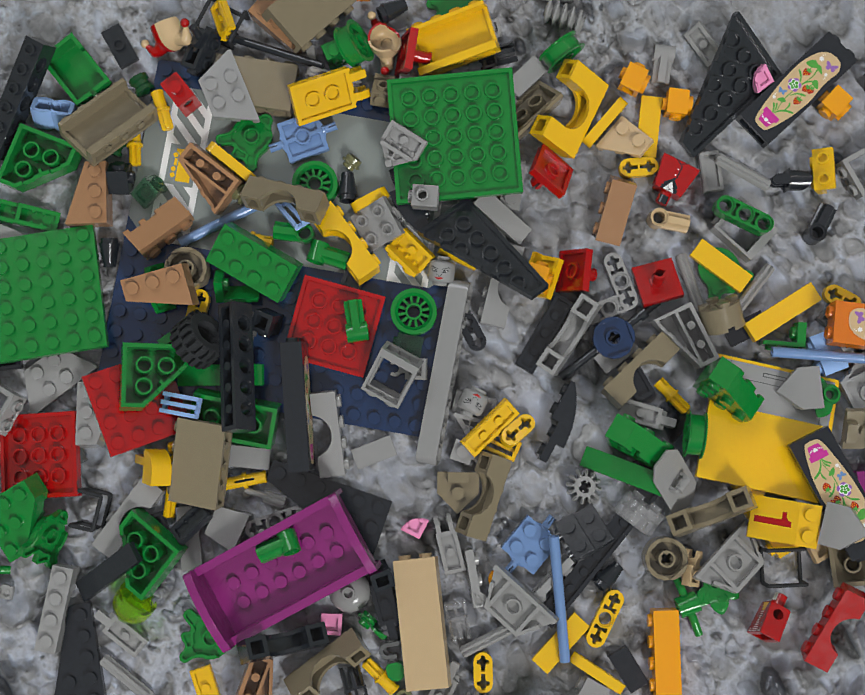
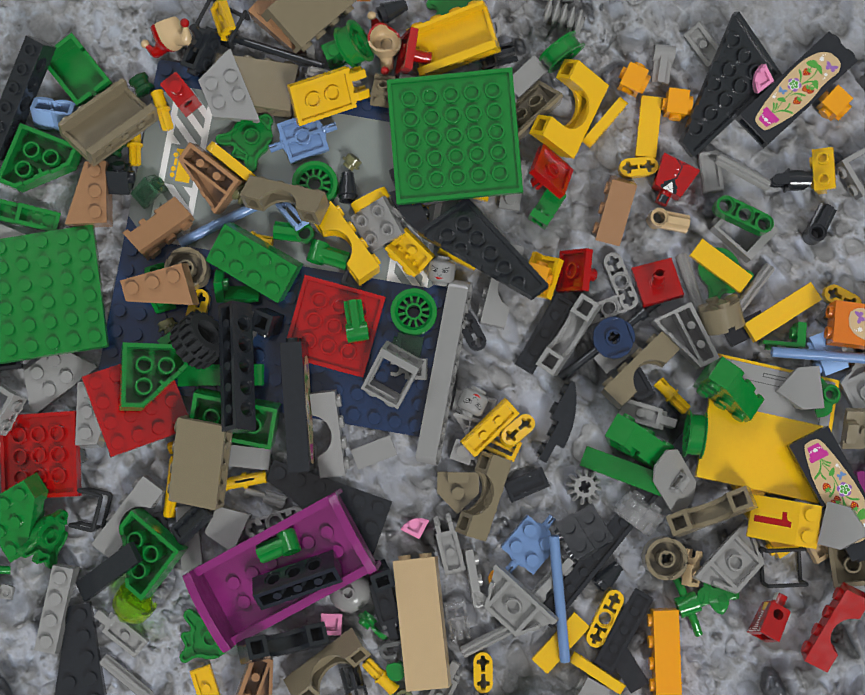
black cone [99,238,120,267] -> none
black plate [101,23,139,69] -> none
yellow brick [135,449,172,486] -> none
light blue tile [159,391,203,419] -> none
light grey slope [380,120,429,167] -> none
light grey brick [408,184,440,211] -> none
light grey tile [473,196,532,246] -> none
tan wing [596,116,654,158] -> none
none -> olive plate [158,317,177,334]
none -> black brick [252,550,343,610]
none -> black tile [504,467,550,503]
none -> green bracket [528,189,567,230]
none -> black tile [594,588,654,673]

